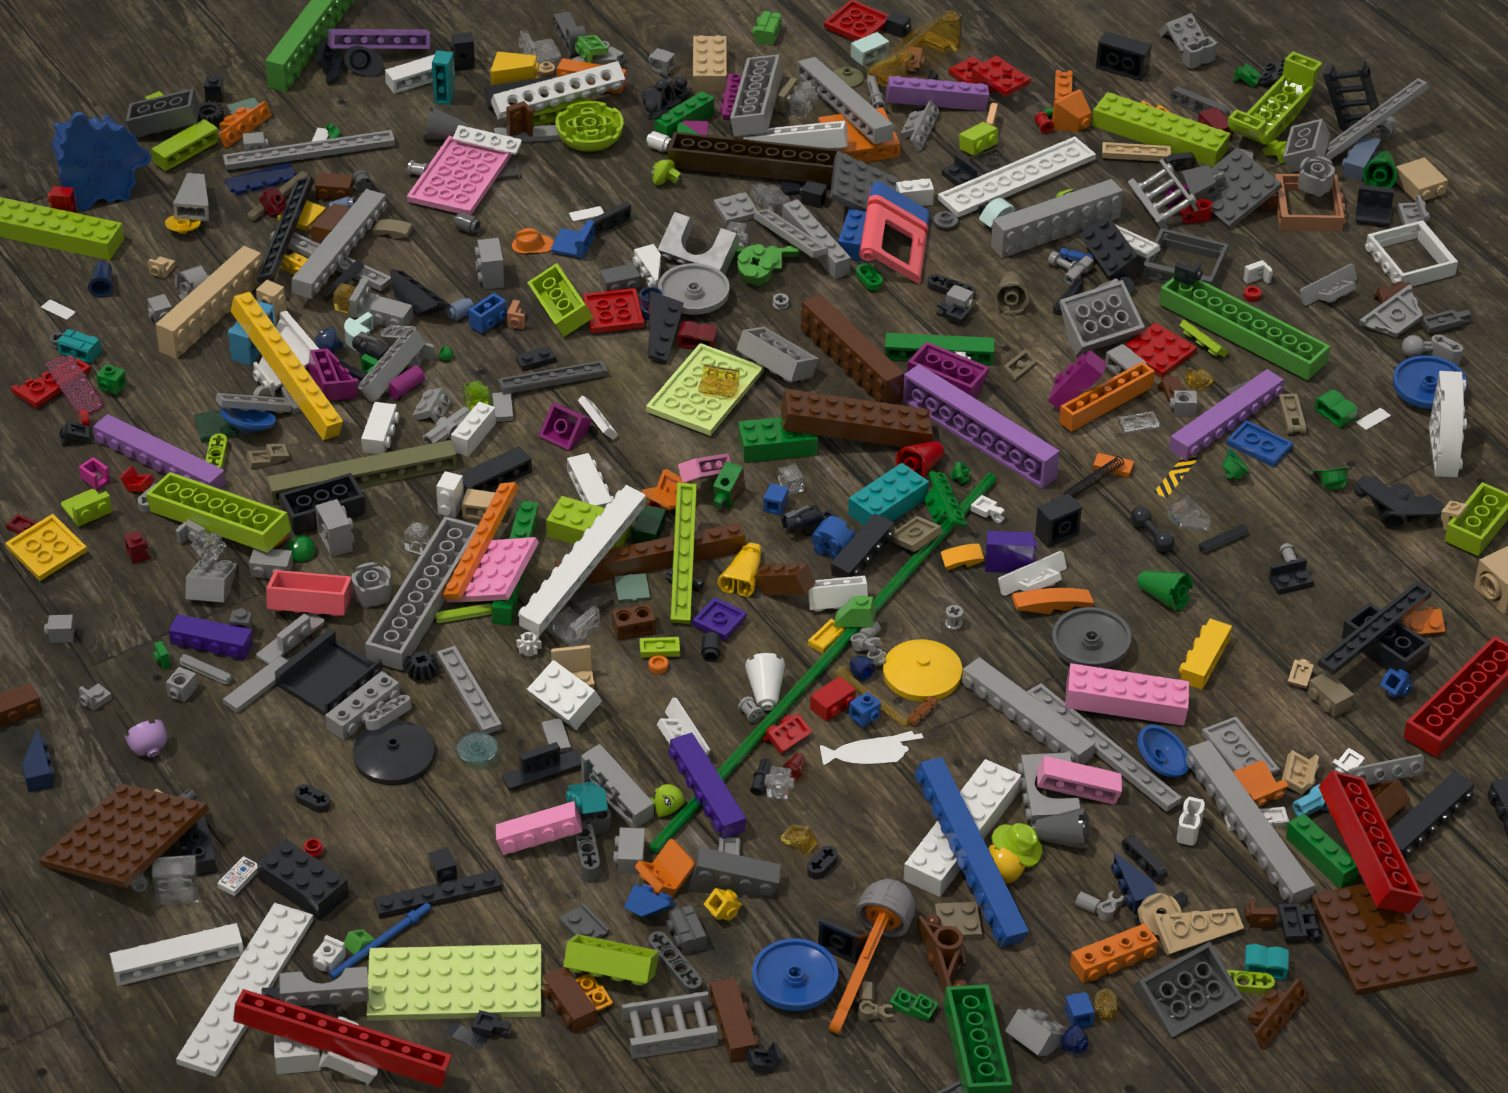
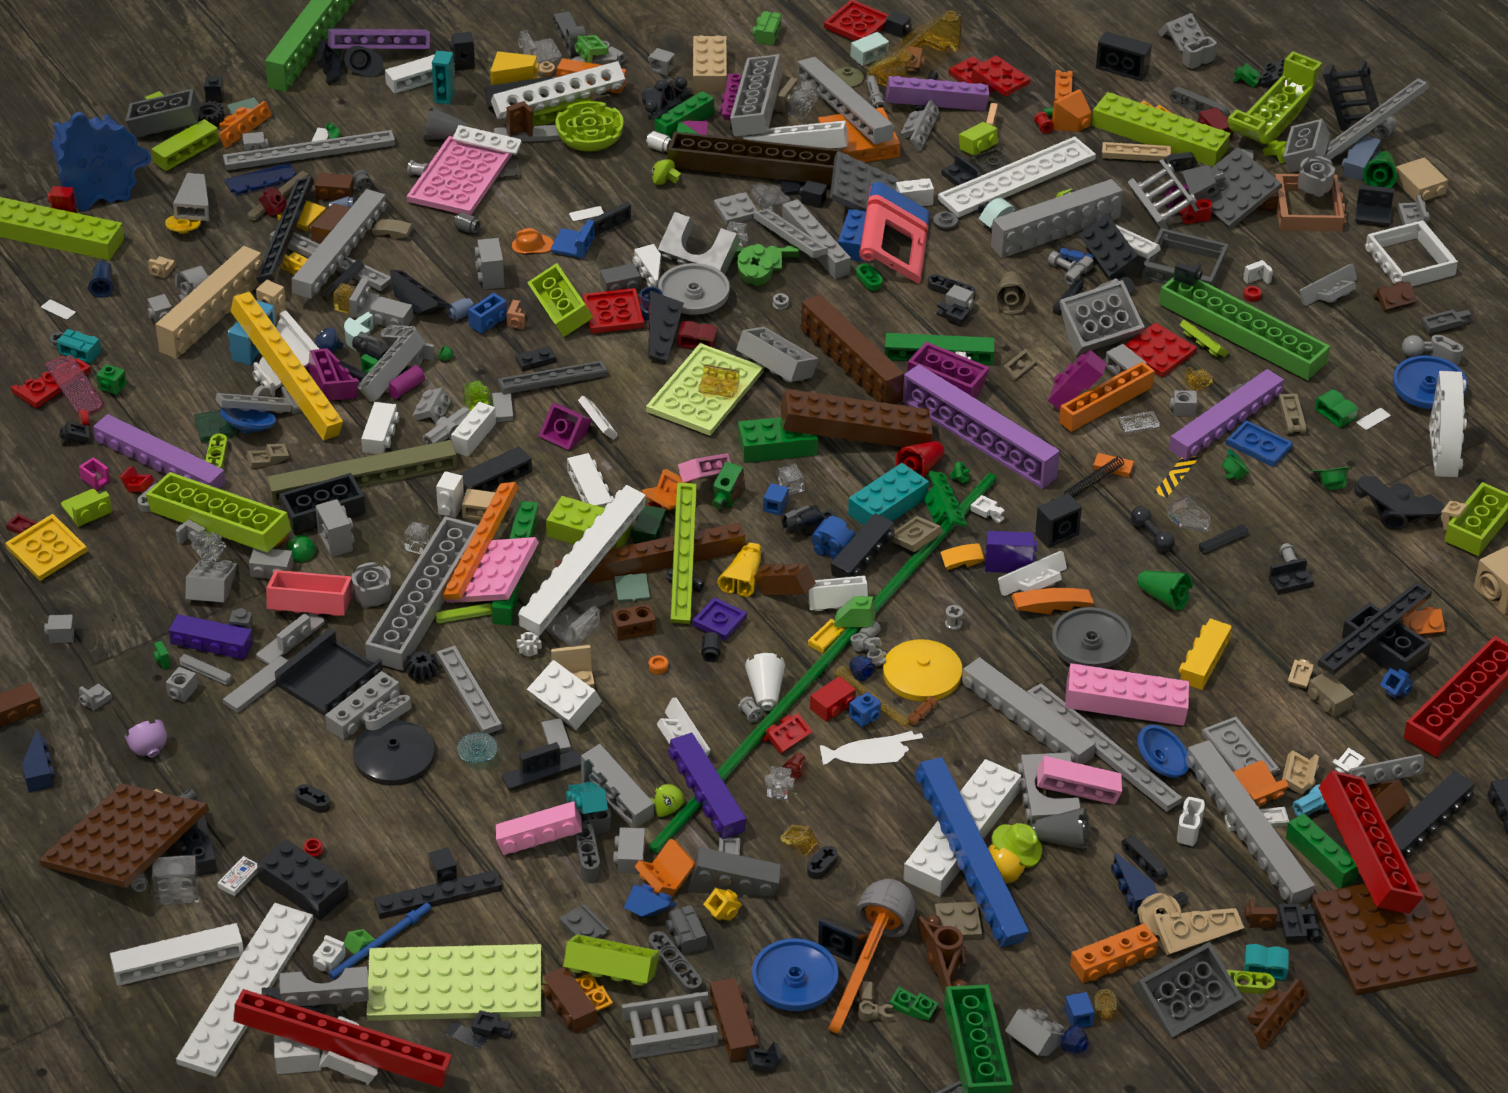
dark red brick [124,531,151,564] -> none
lime plate [640,637,680,658] -> none
black axle [750,758,772,796] -> none
light grey bar [1075,891,1124,922] -> none
reddish brown bracket [1157,375,1185,402] -> none
light grey wing [1359,284,1423,338] -> none

